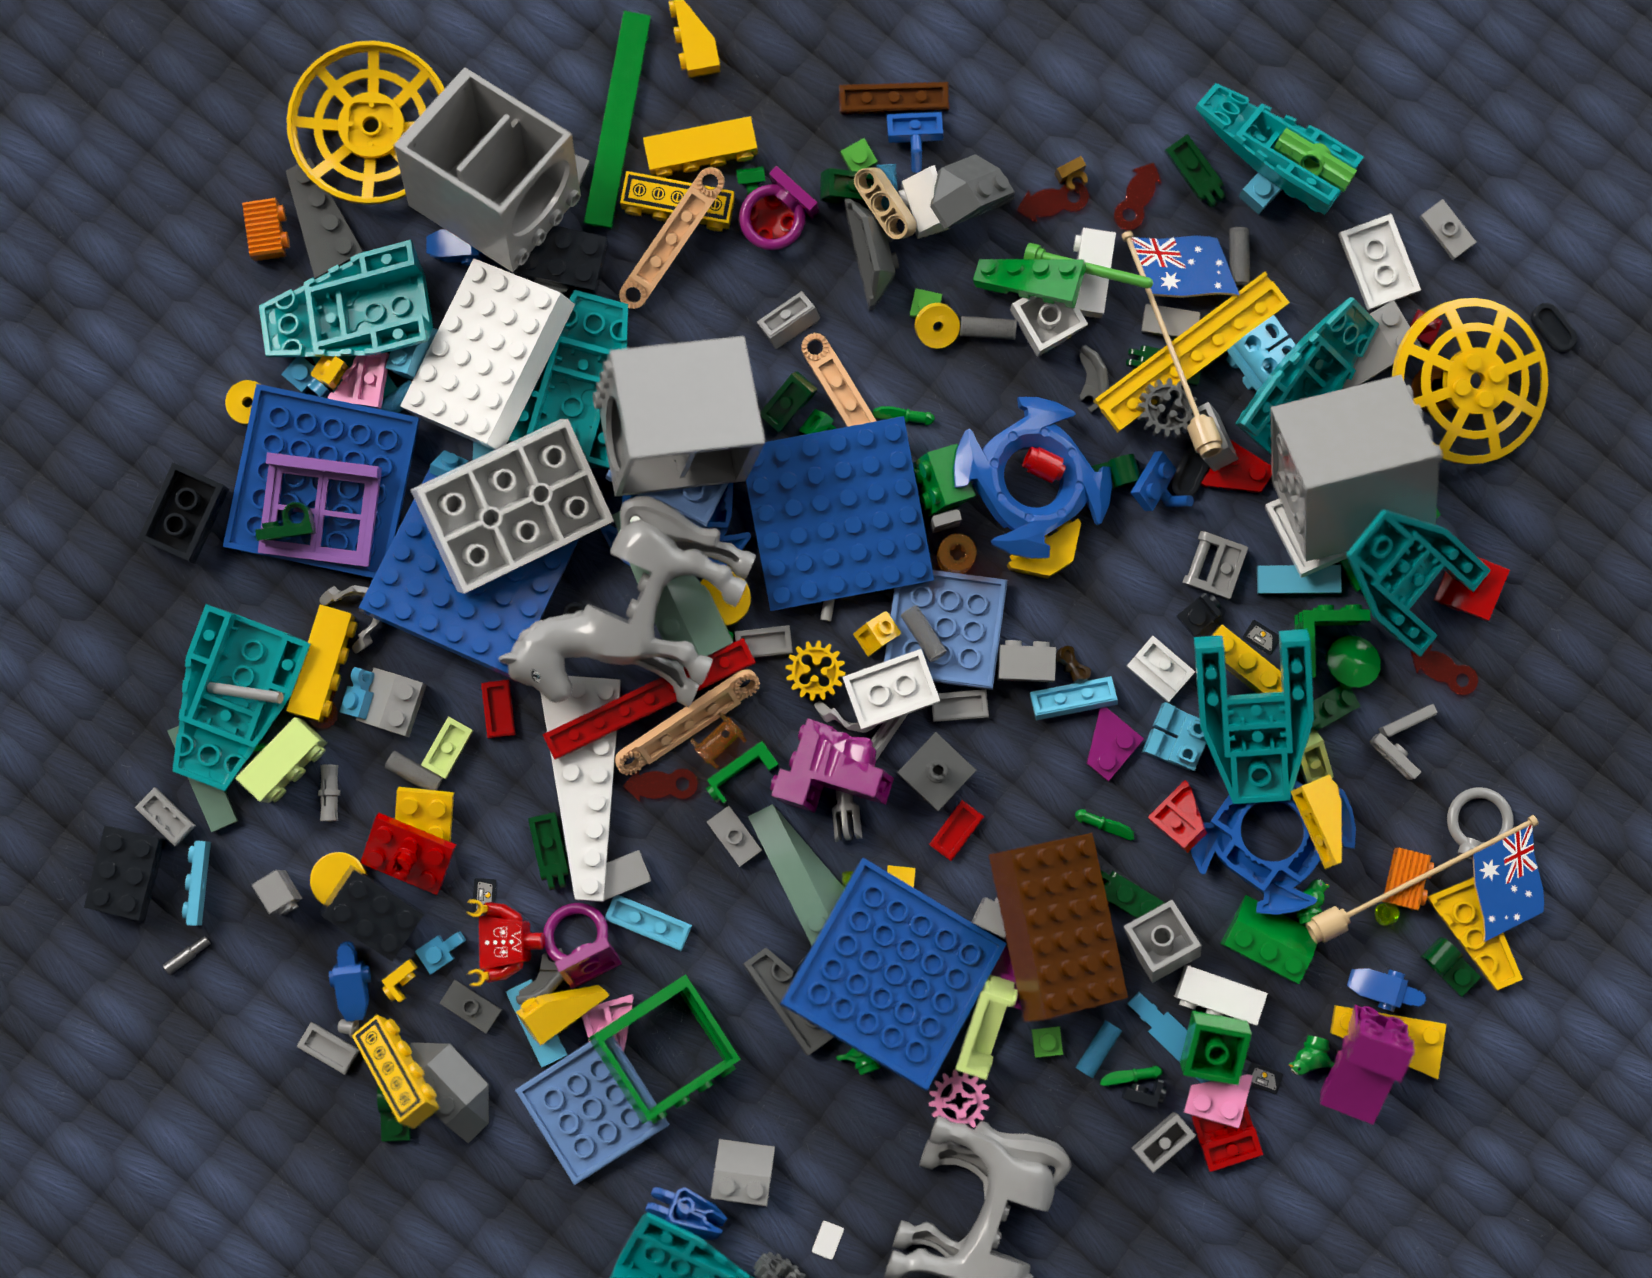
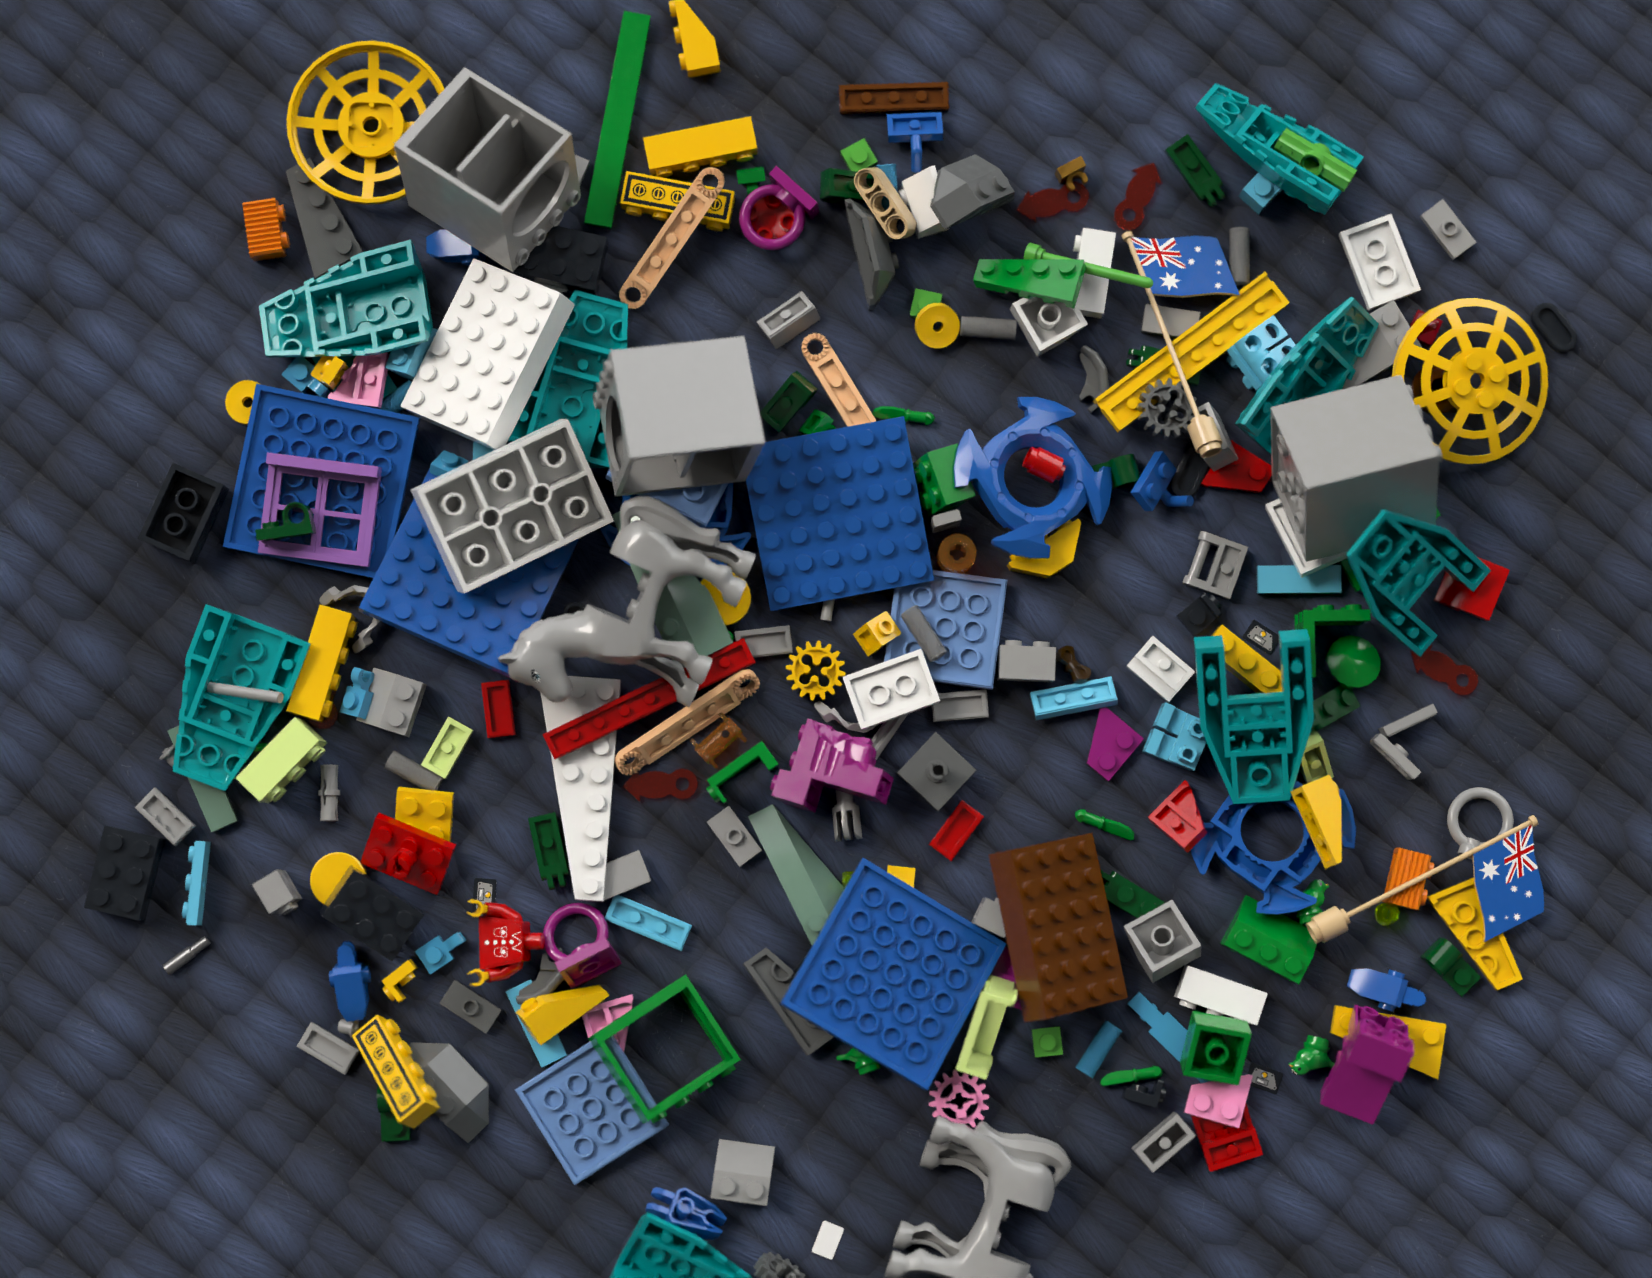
none -> light grey piece [159,745,175,767]

